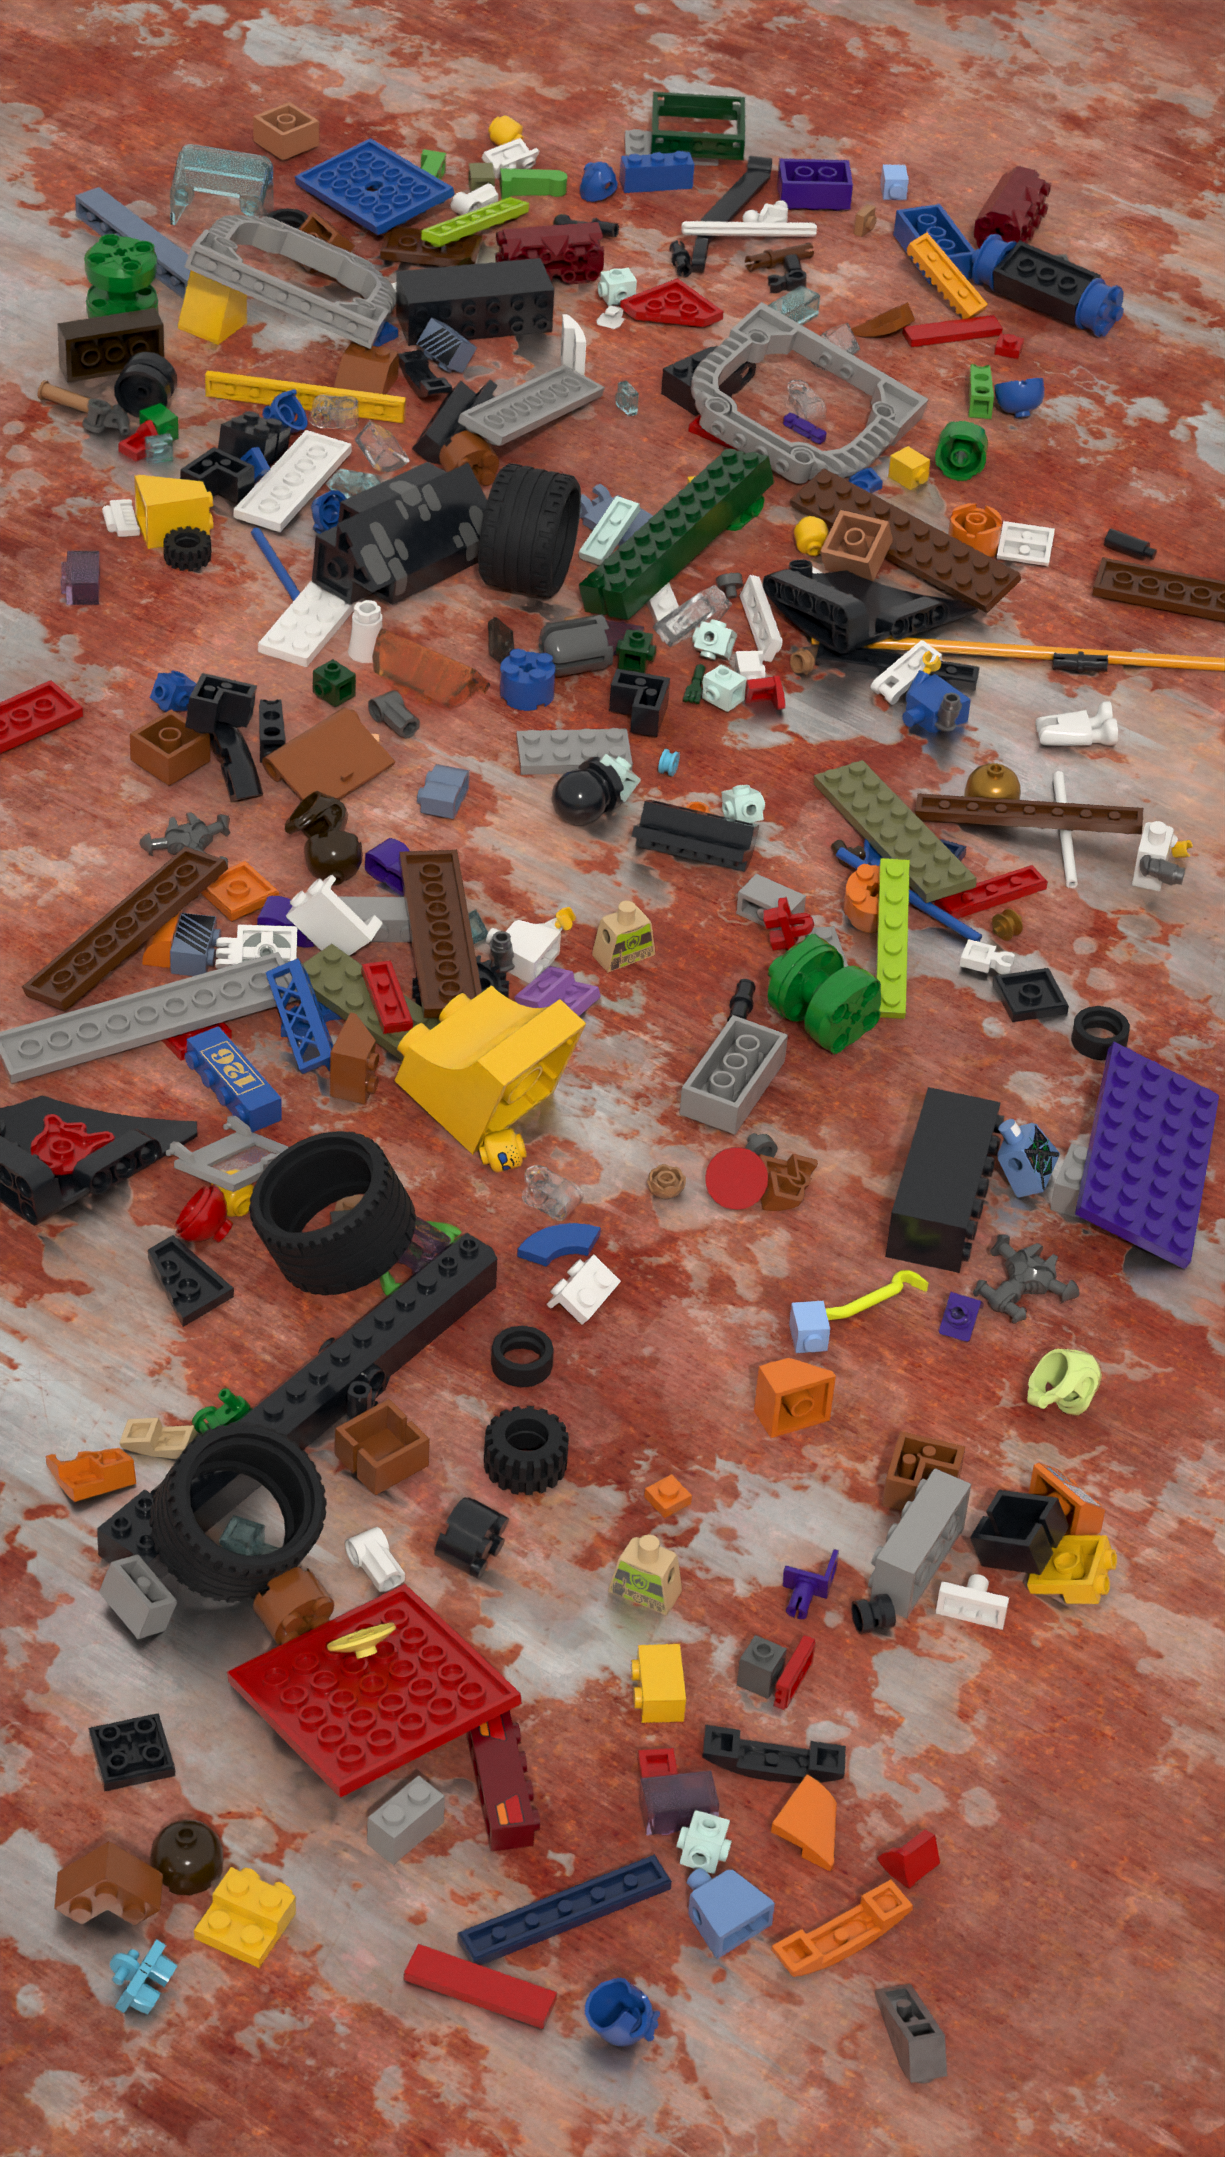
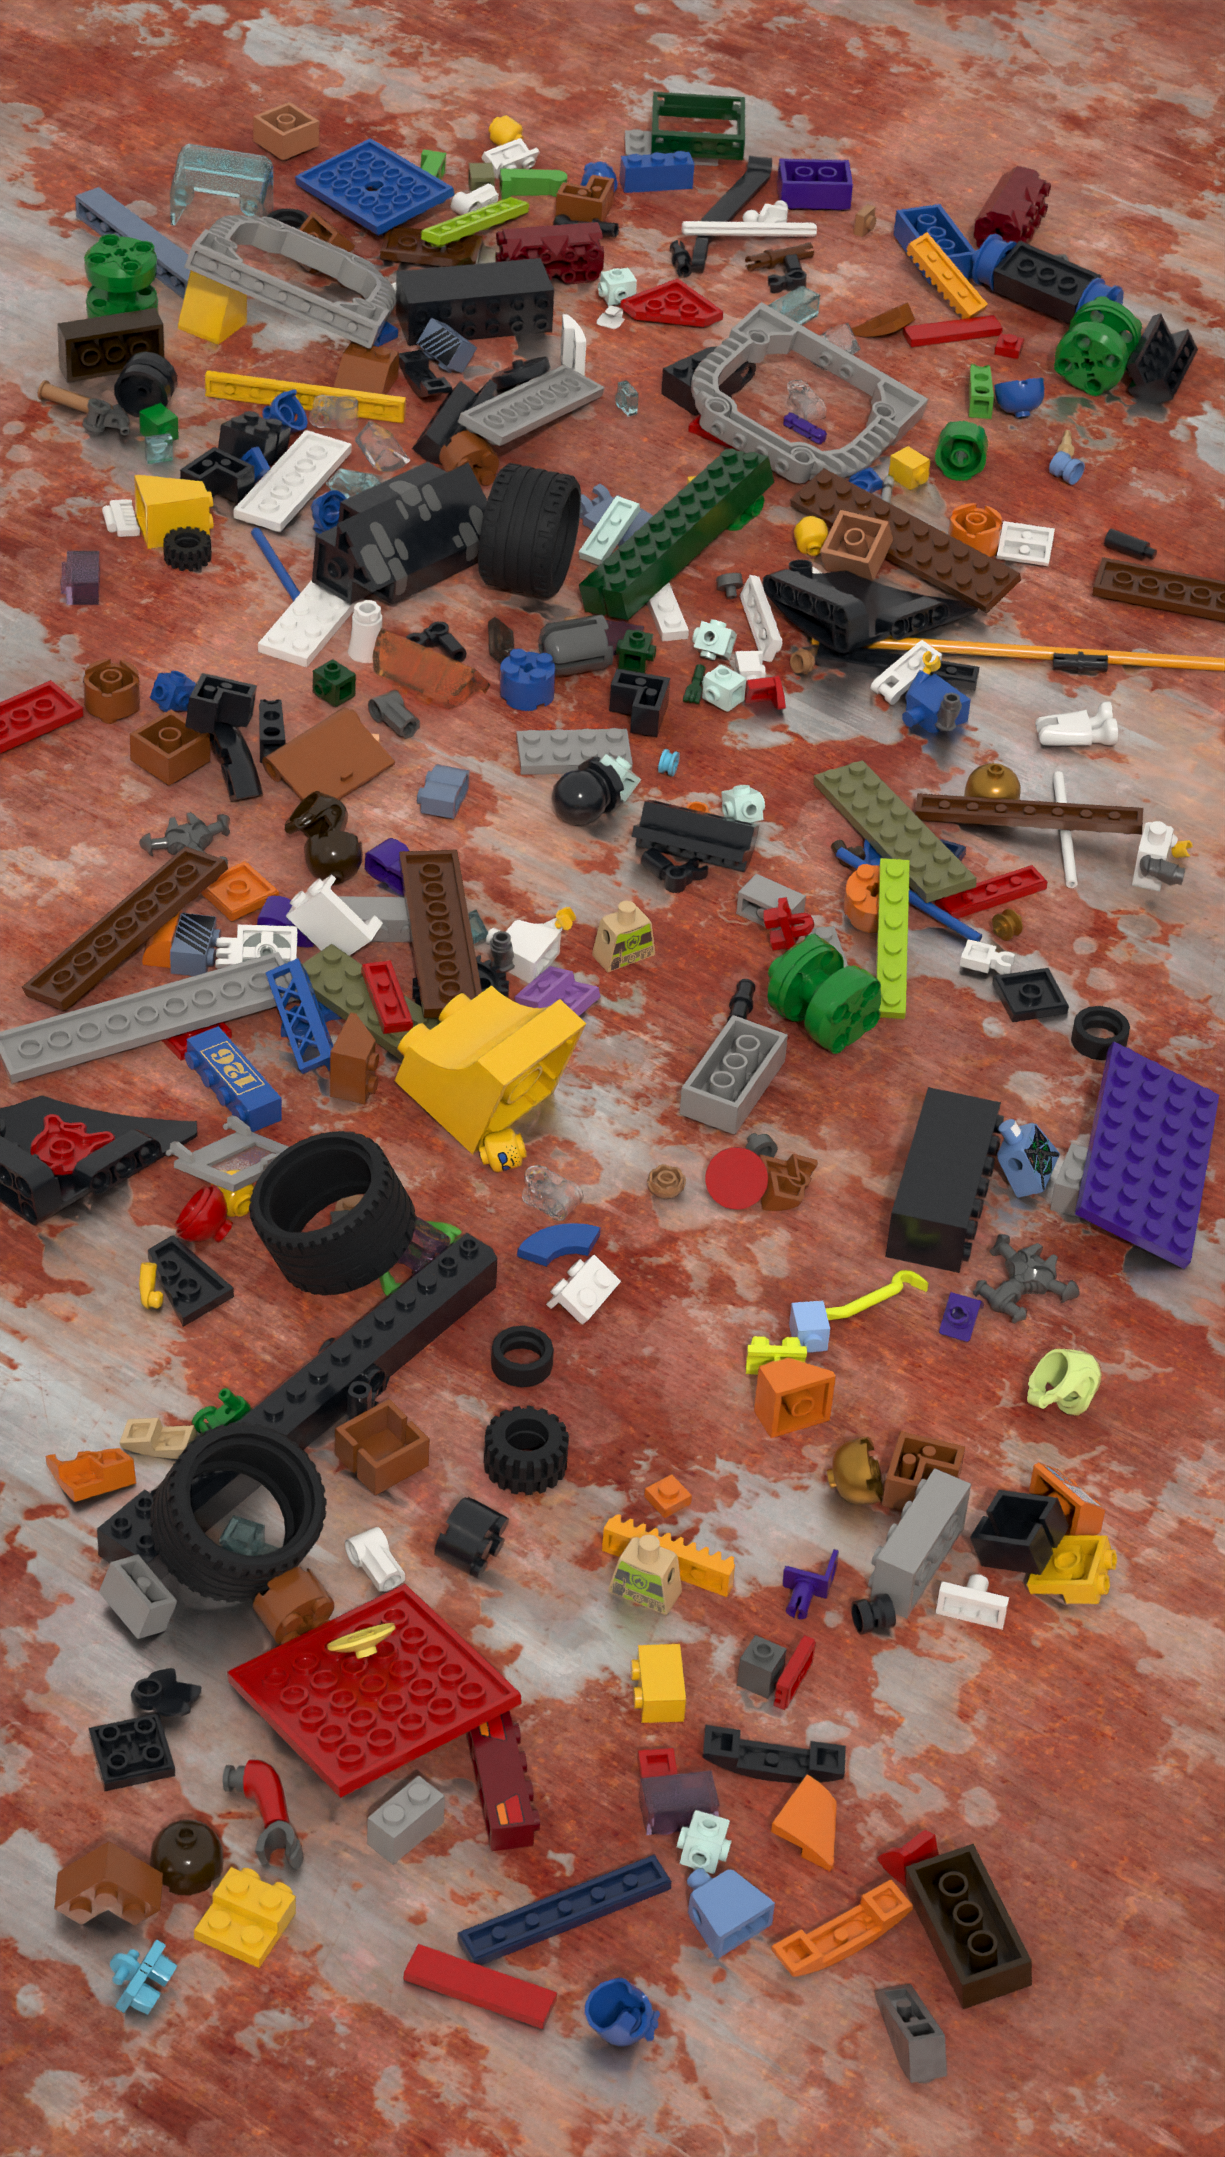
red tile [118,420,161,462] -> none
clear slope [652,585,732,647] -> none
light blue brick [880,165,909,200] -> none
none -> dark orange brick [83,659,140,724]
none -> black plate [131,1668,202,1717]
none -> yellow arm [139,1262,164,1309]
none -> piece [223,1759,304,1870]
none -> black bar [406,621,467,664]
none -> black wheel [491,357,551,389]
none -> dark orange brick [555,175,615,222]
none -> light orange gear [602,1514,735,1597]
none -> black bar [641,847,709,893]
none -> neon yellow hips [746,1336,807,1374]
none -> pearl gold cylinder [827,1436,884,1505]
none -> light grey piece [881,475,895,503]
none -> dark brown brick [905,1843,1032,2009]
none -> medium blue wheel [1049,451,1085,485]
none -> green piece [1054,296,1142,396]
none -> tan piece [1057,430,1074,459]
none -> black brick [1126,313,1198,404]

